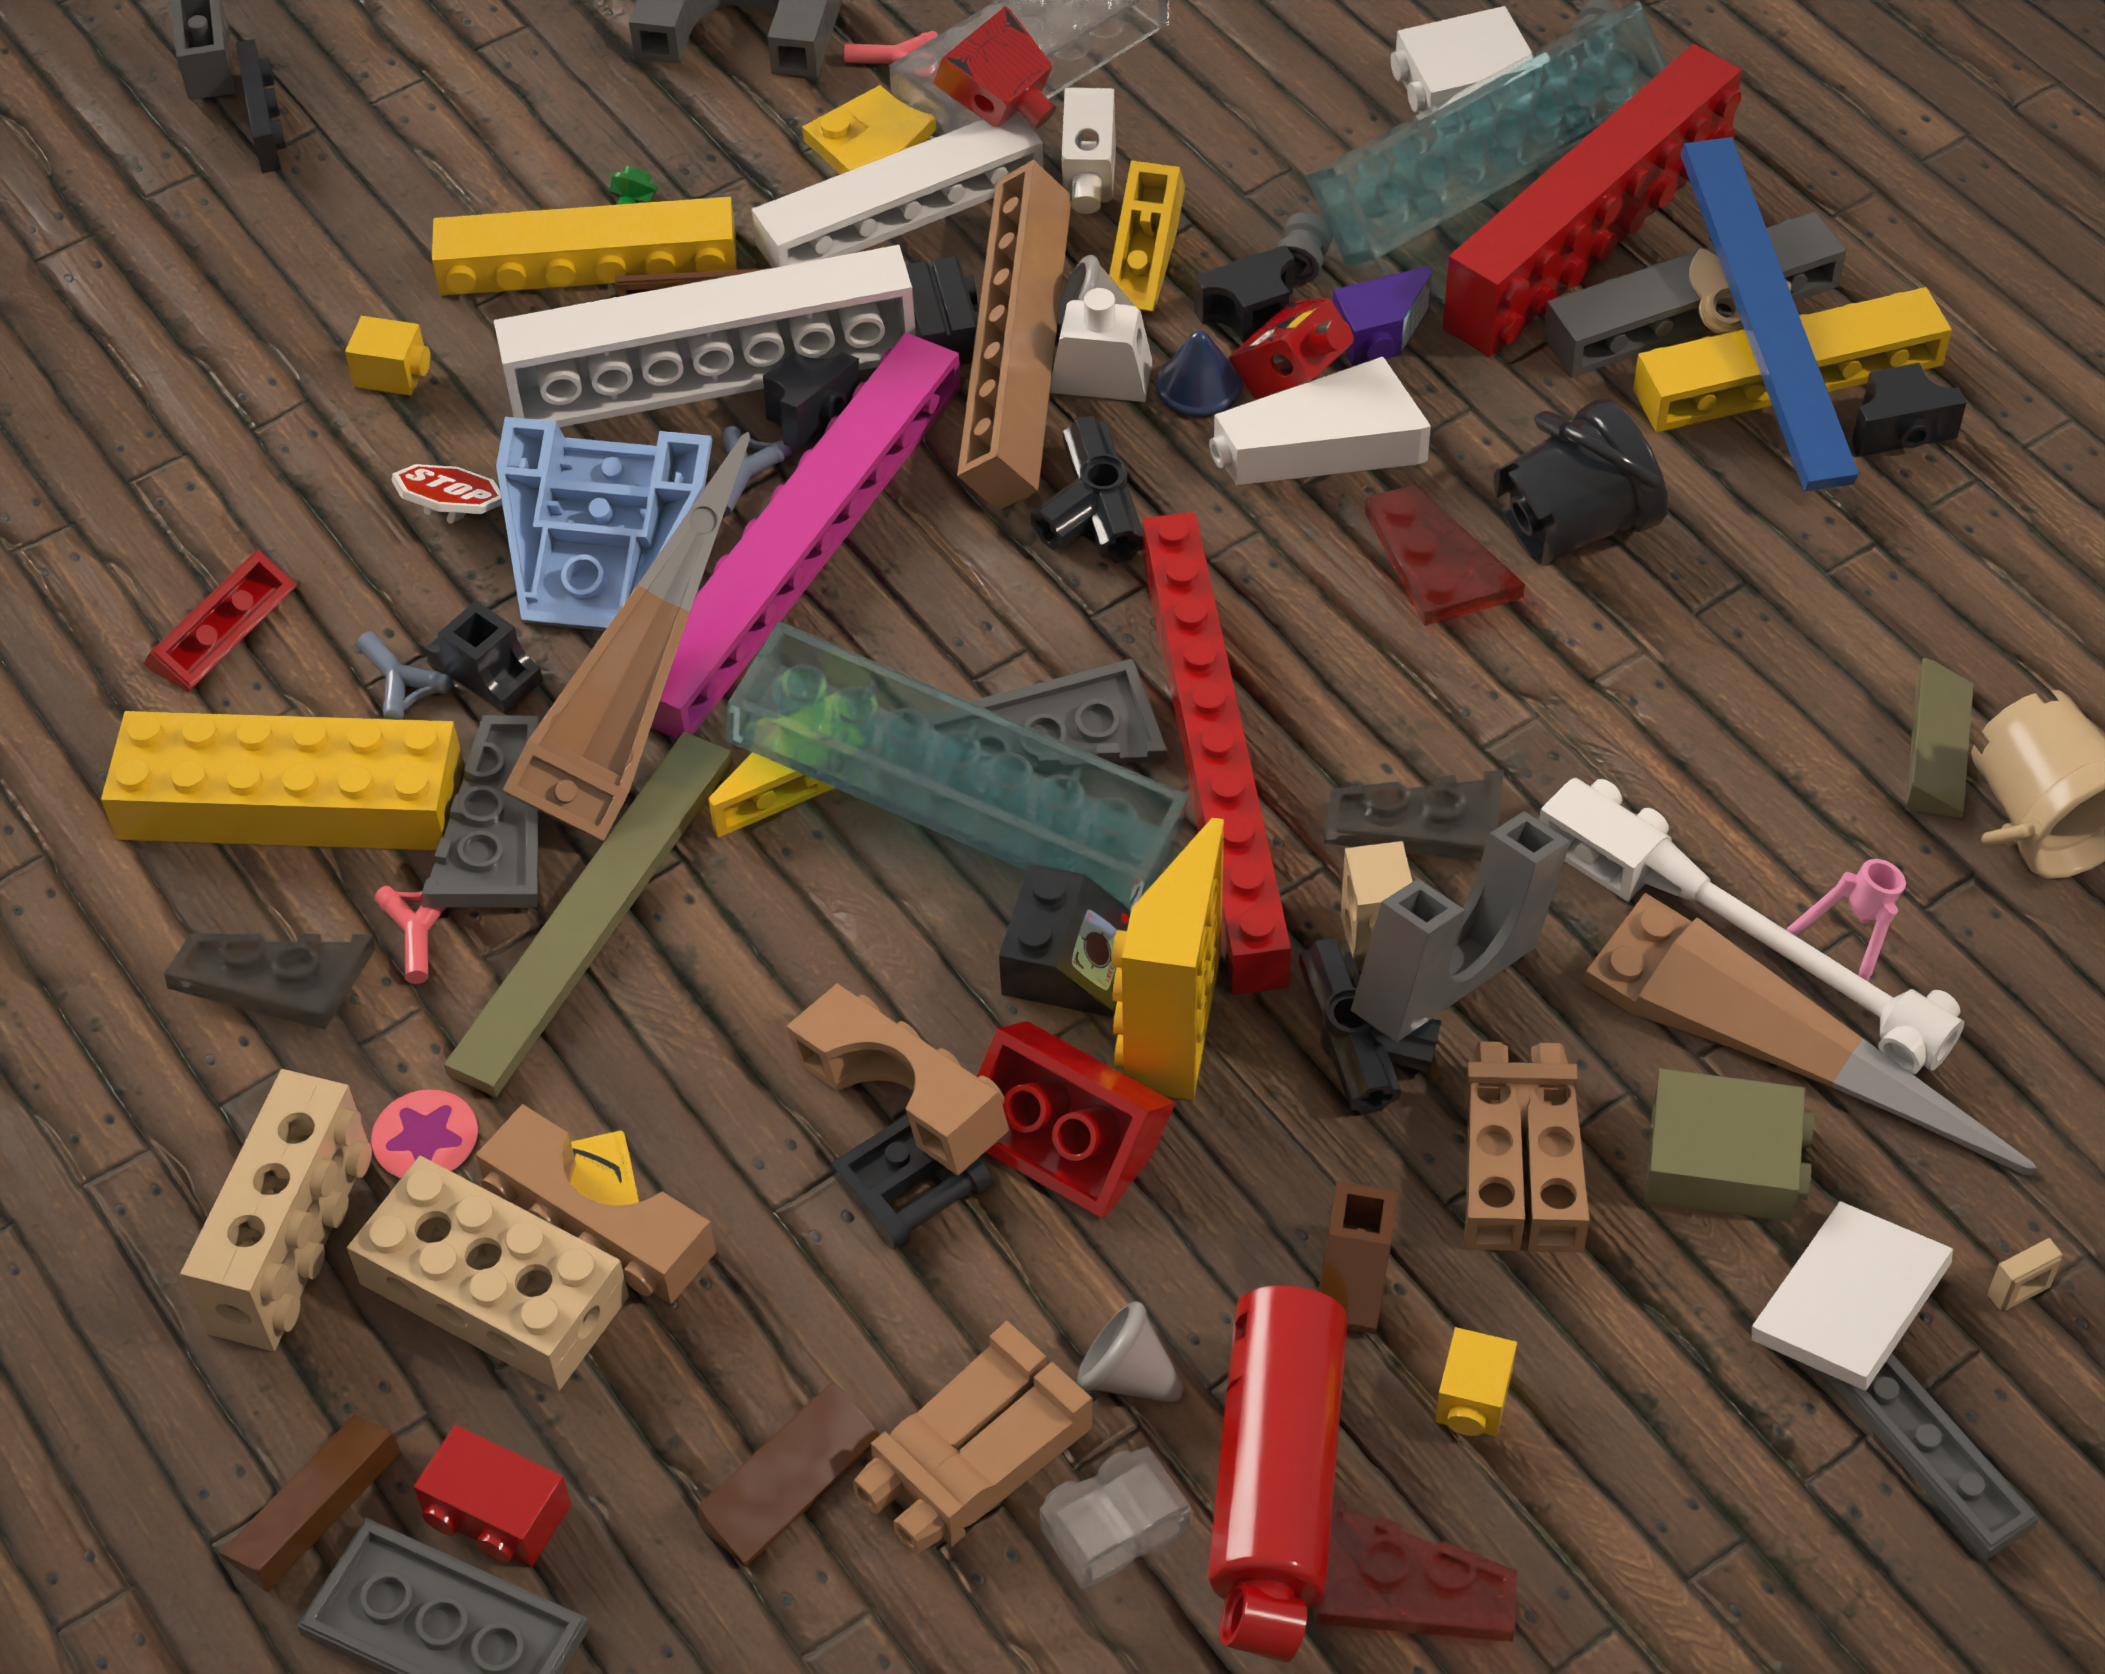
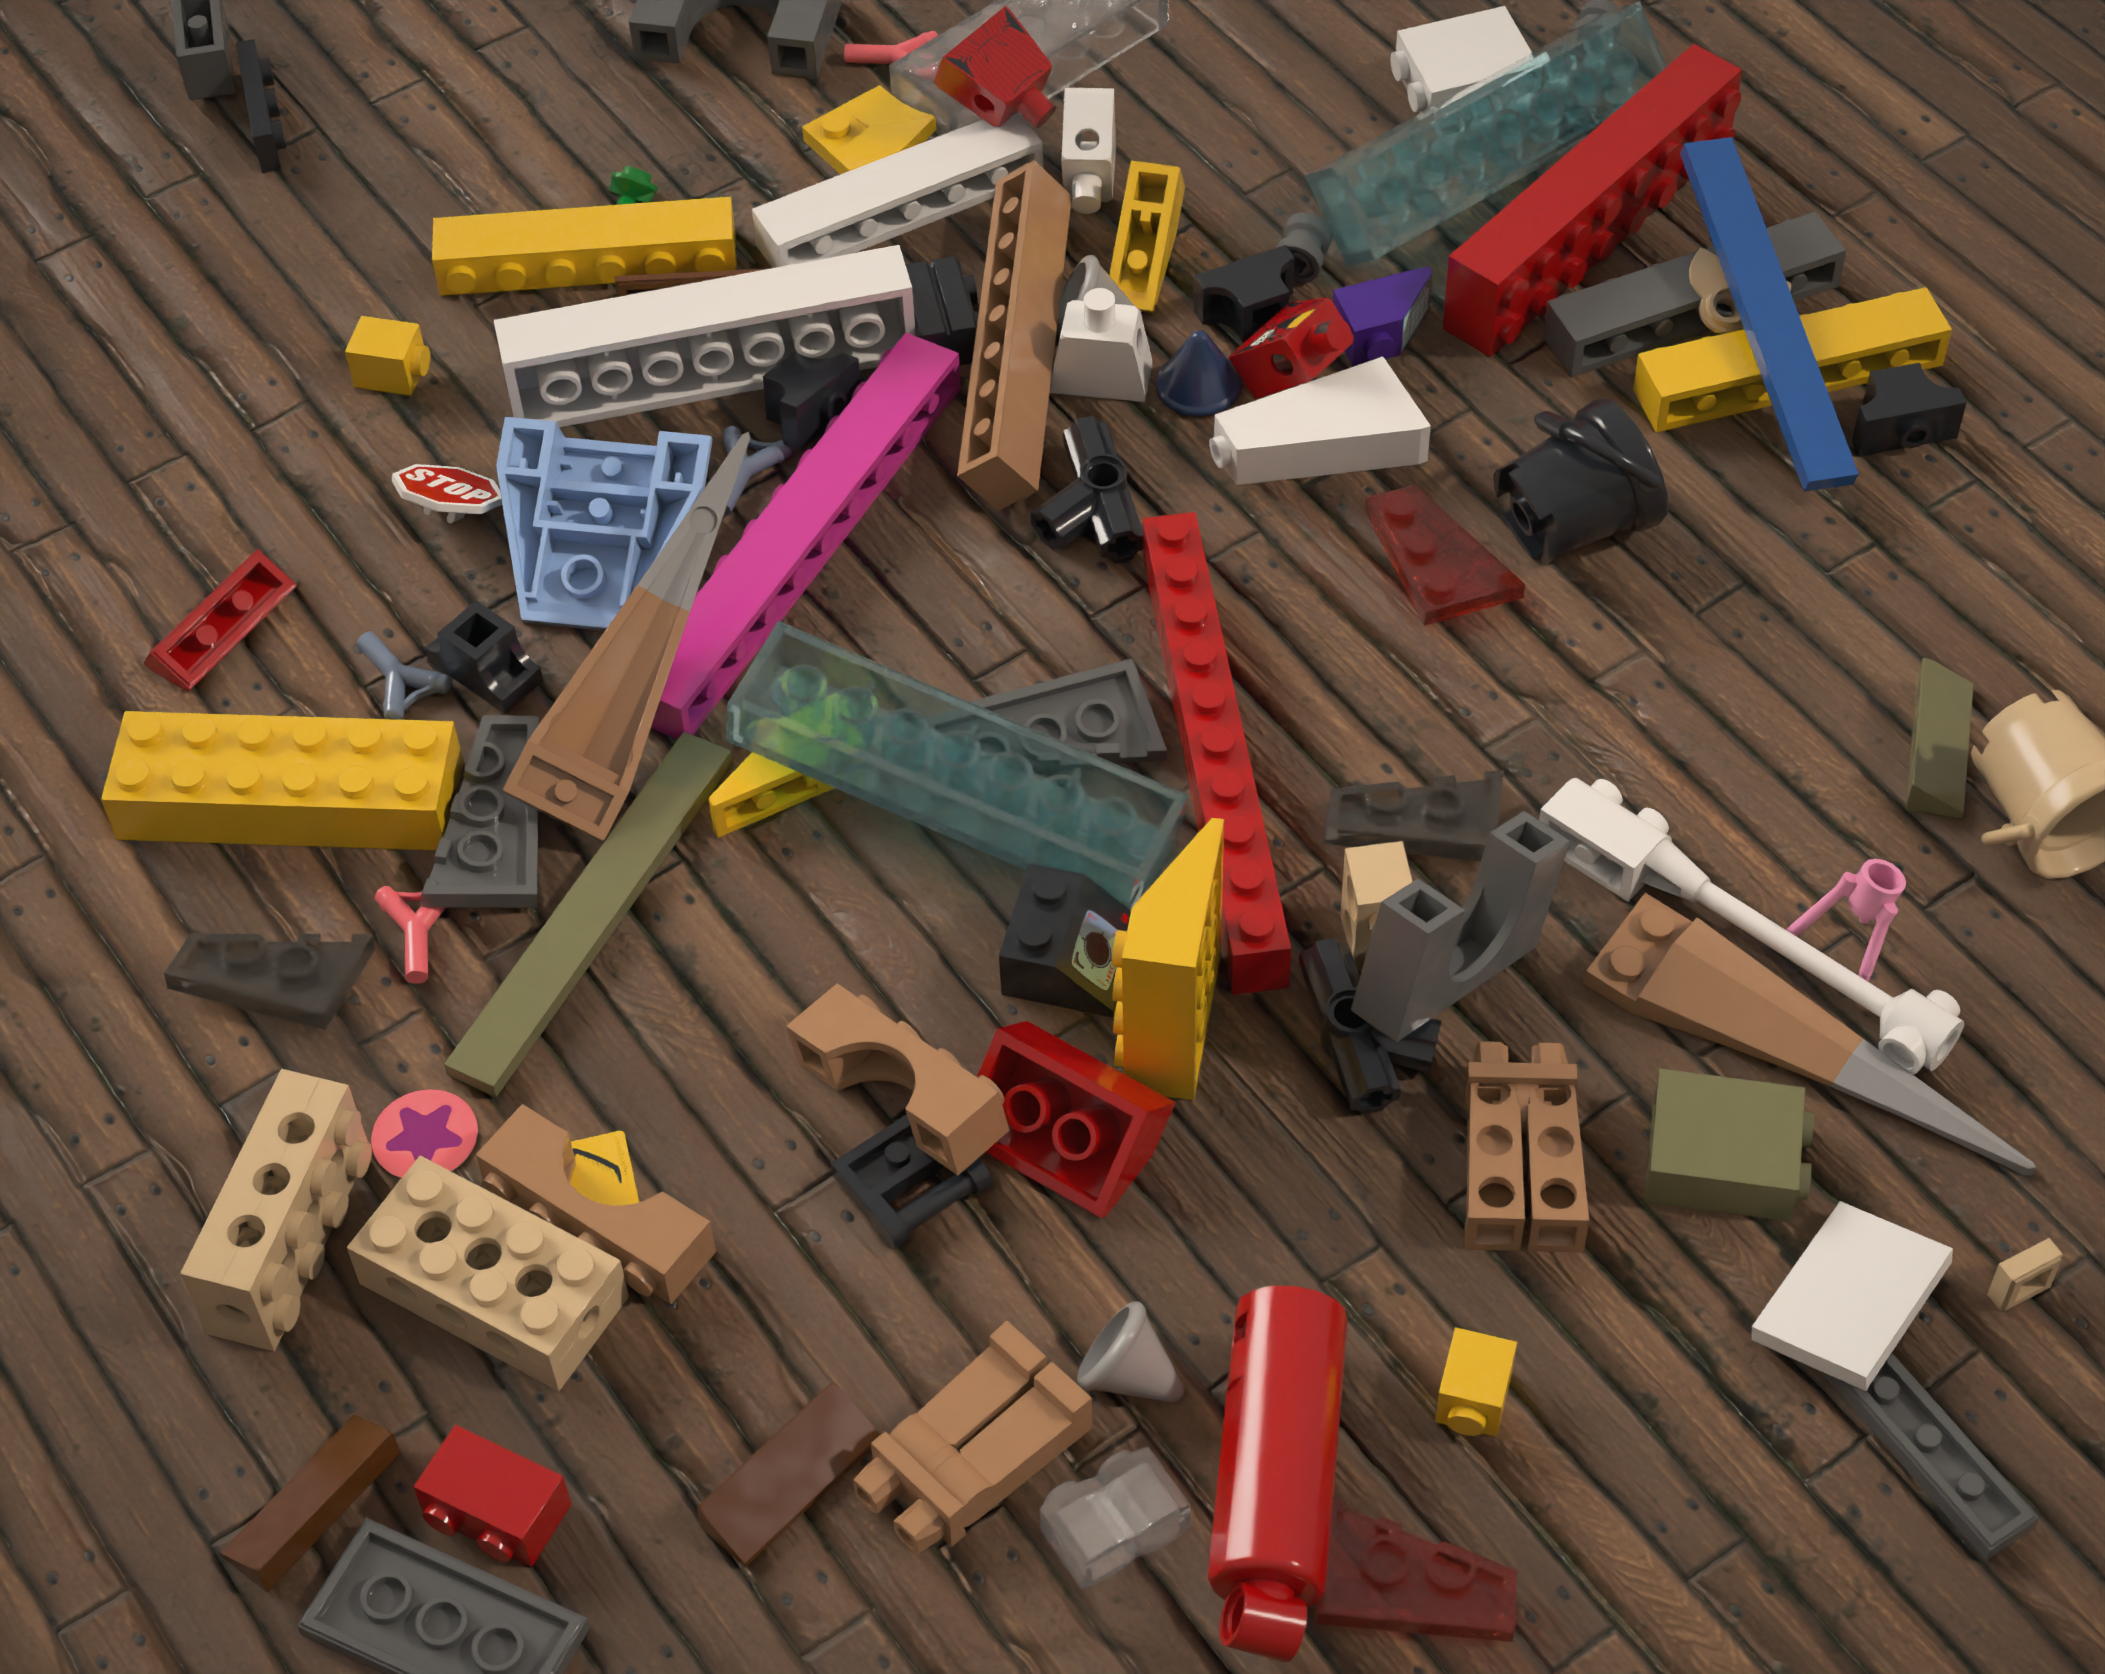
reddish brown slope [1319,1181,1398,1334] -> none

